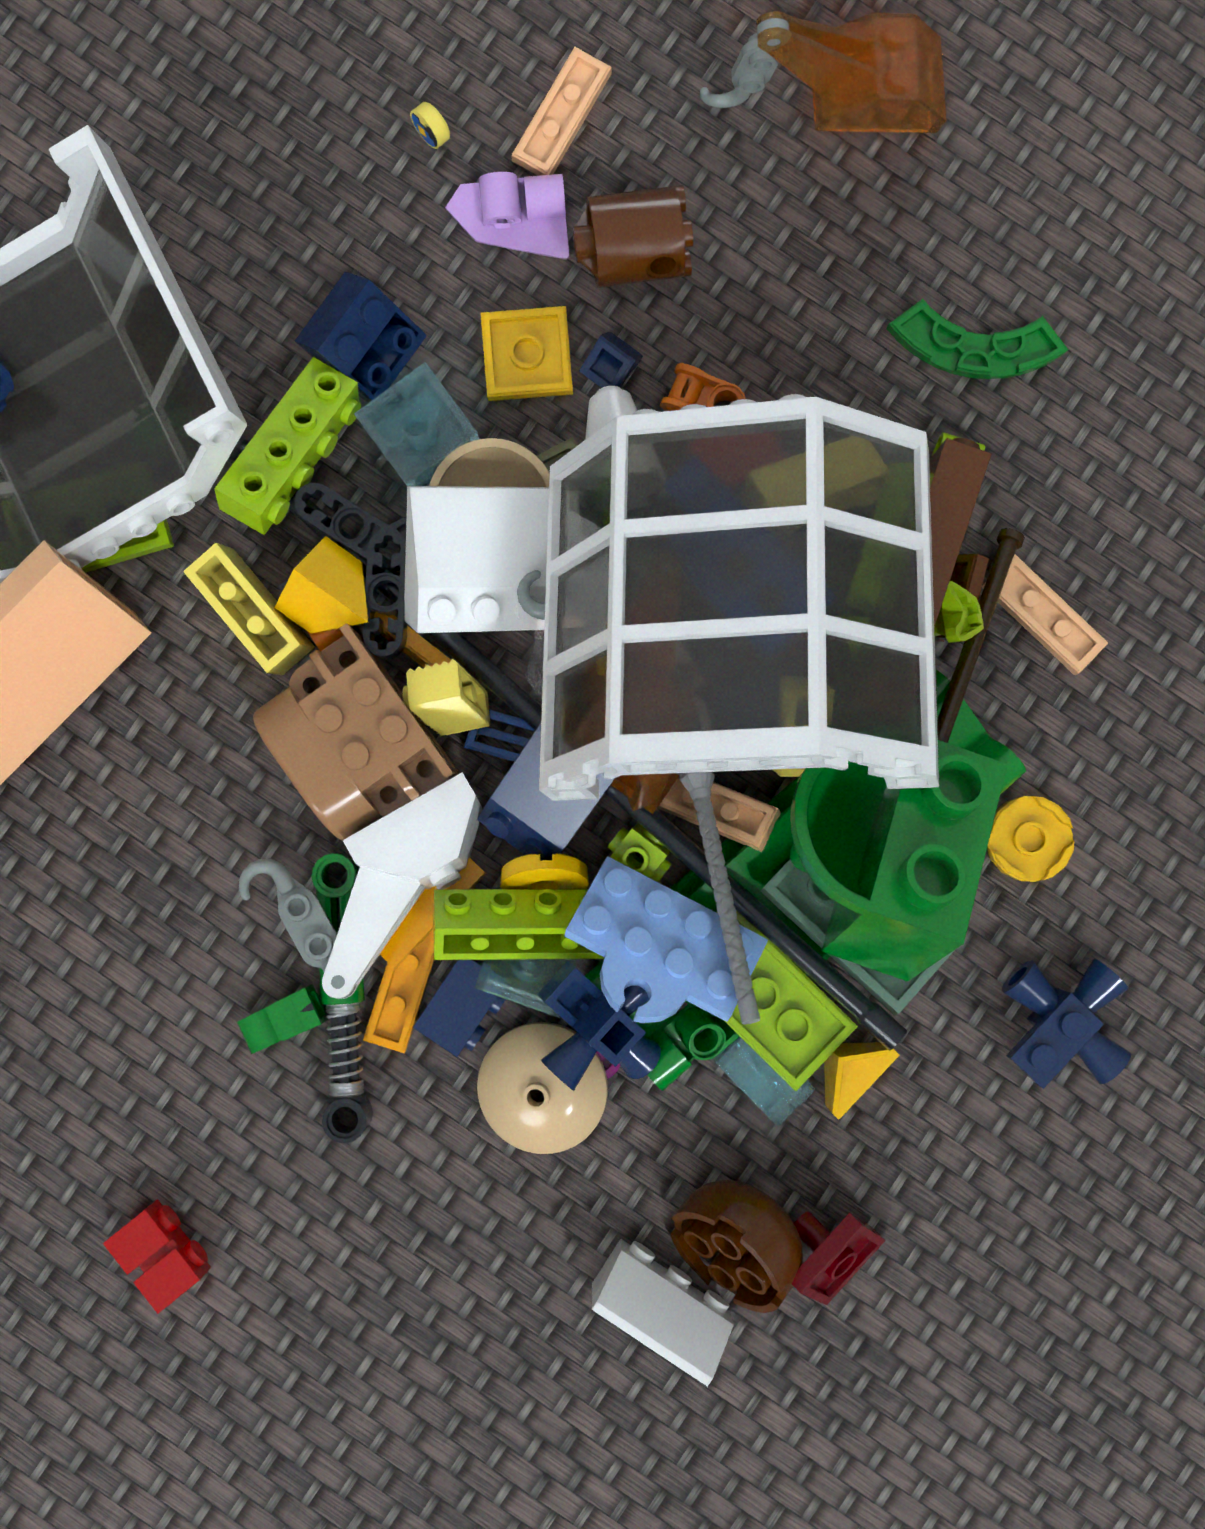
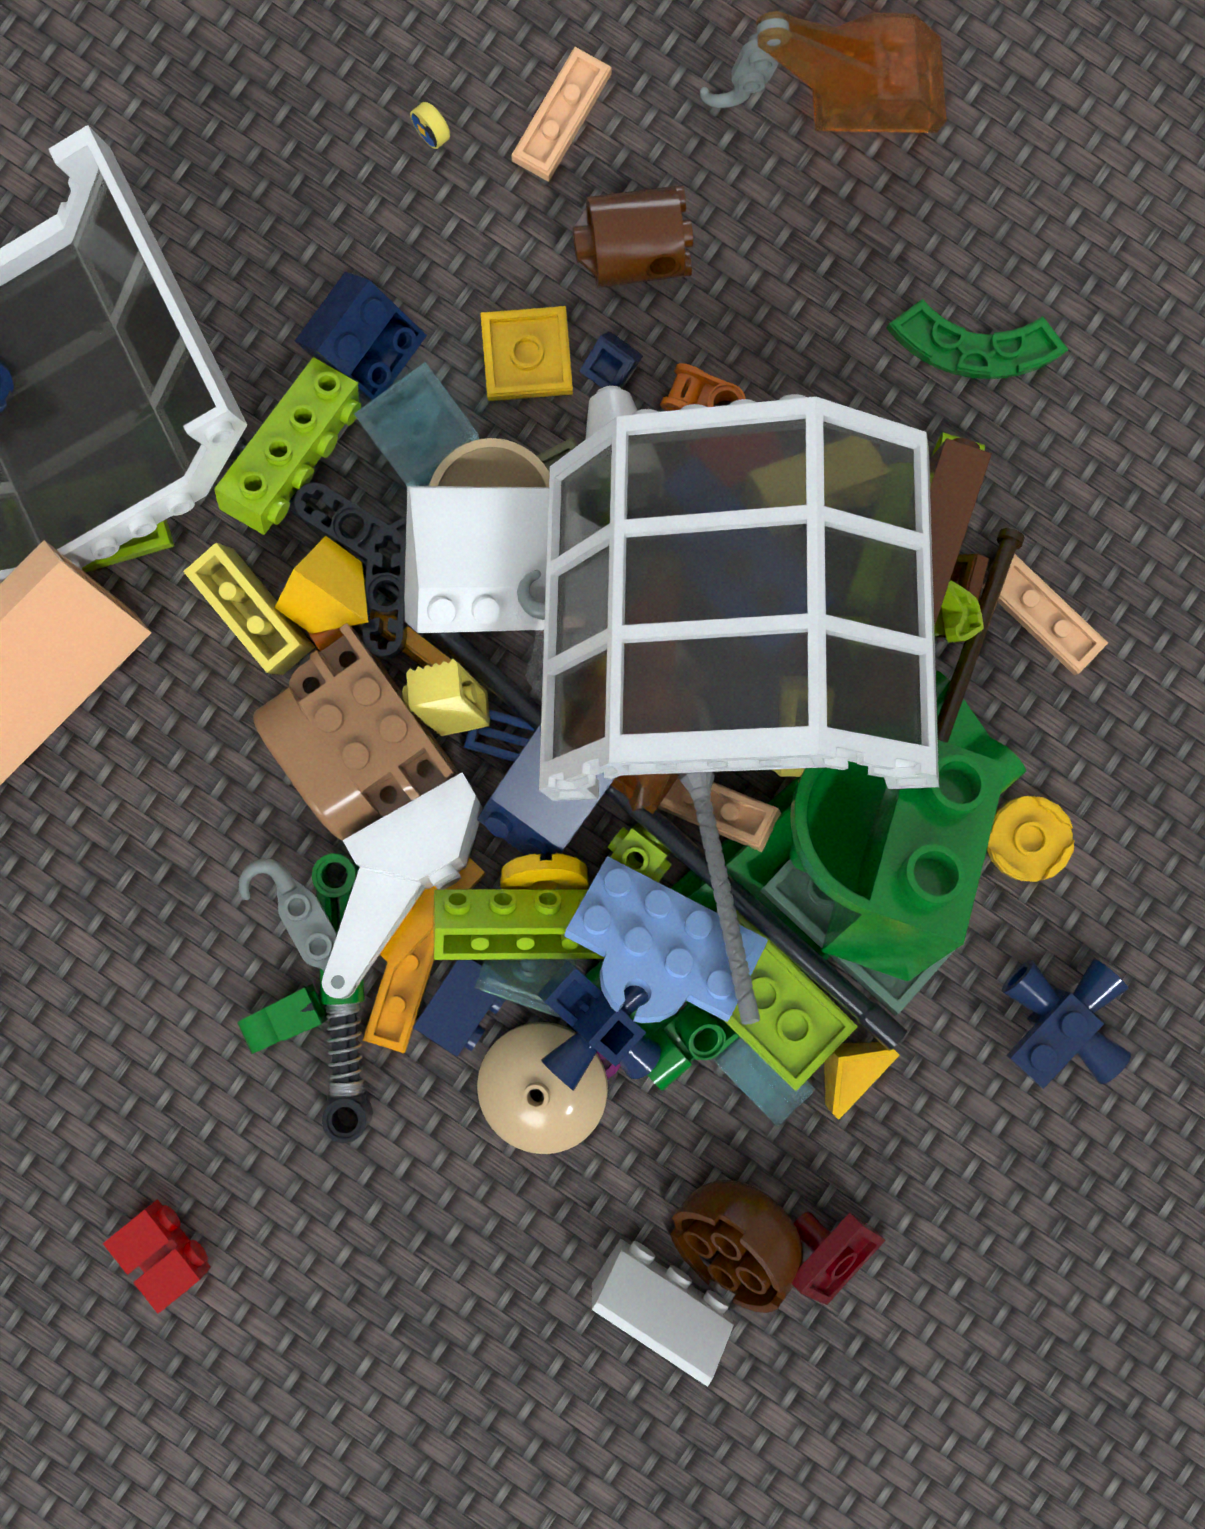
lavender panel [445,172,569,260] -> none

